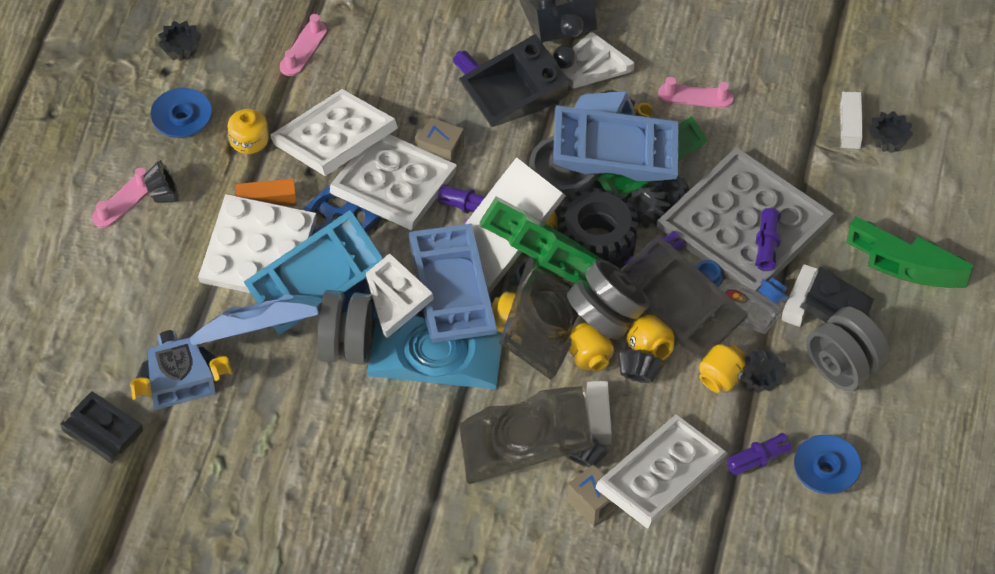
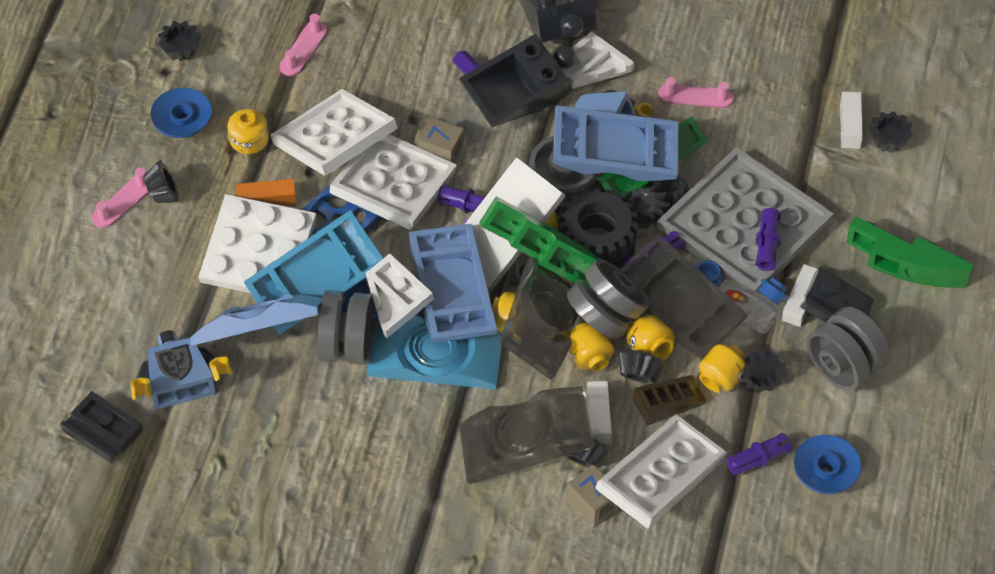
none -> dark brown slope [633,375,706,426]

